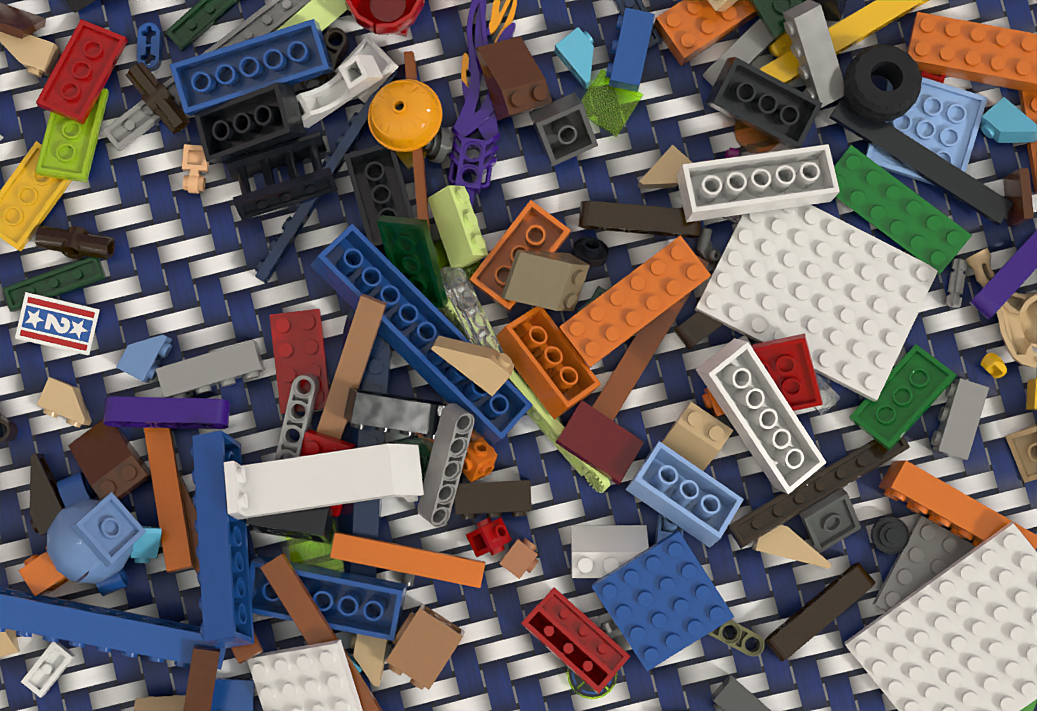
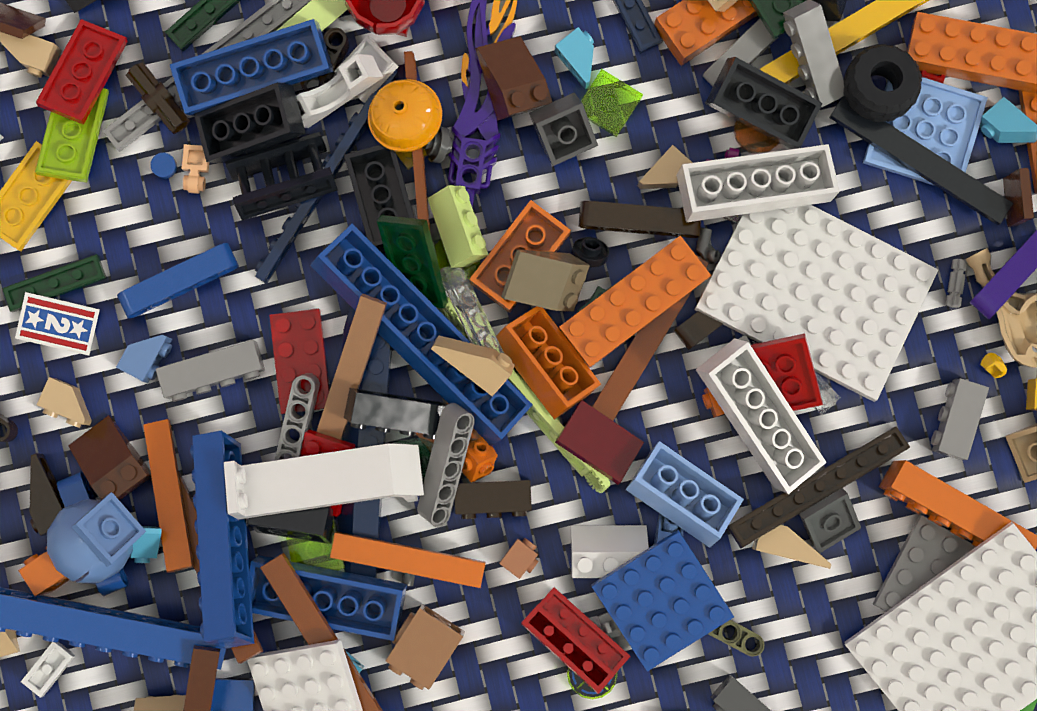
dark brown piece [35,226,115,259] -> none
dark purple beam [103,396,230,429] -> none
blue beam [137,23,163,72] -> none
tan slope [350,633,389,687] -> none
red brick [466,517,512,558] -> none
blue brick [606,8,655,92] -> none
tan slope [661,402,733,471] -> none
dark brown beam [764,562,876,662] -> none
yellow piece [769,33,792,57] -> none
green plate [834,145,972,275] -> none
green plate [849,344,956,451] -> none
black plate [871,516,910,554] -> none
none -> blue beam [117,243,239,319]
none -> blue tile [151,153,177,179]

